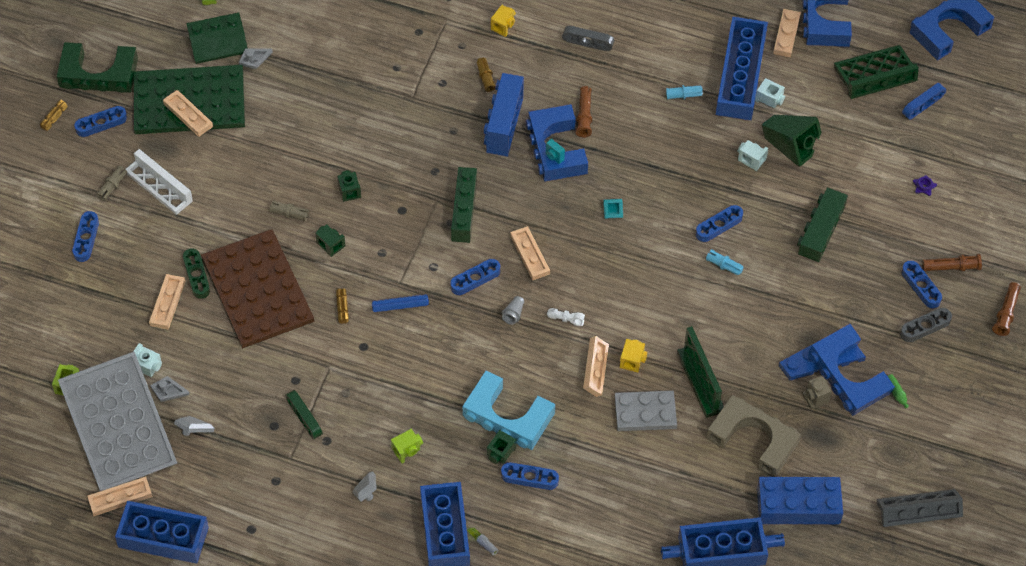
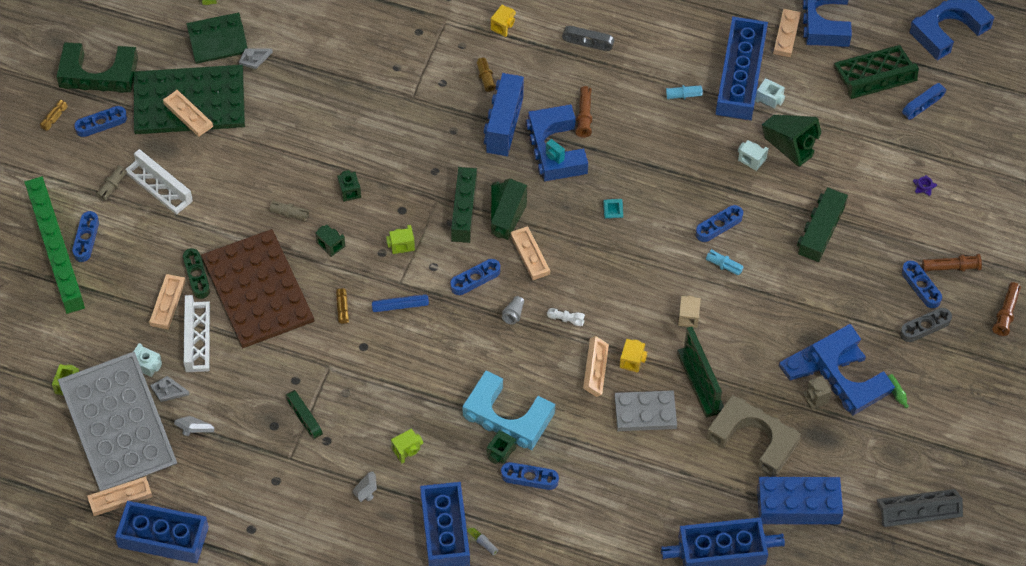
none -> green brick [24,176,85,314]
none -> white fence [184,295,210,372]
none -> lime brick [386,225,415,254]
none -> dark green slope [491,179,527,240]
none -> tan brick [678,296,701,328]

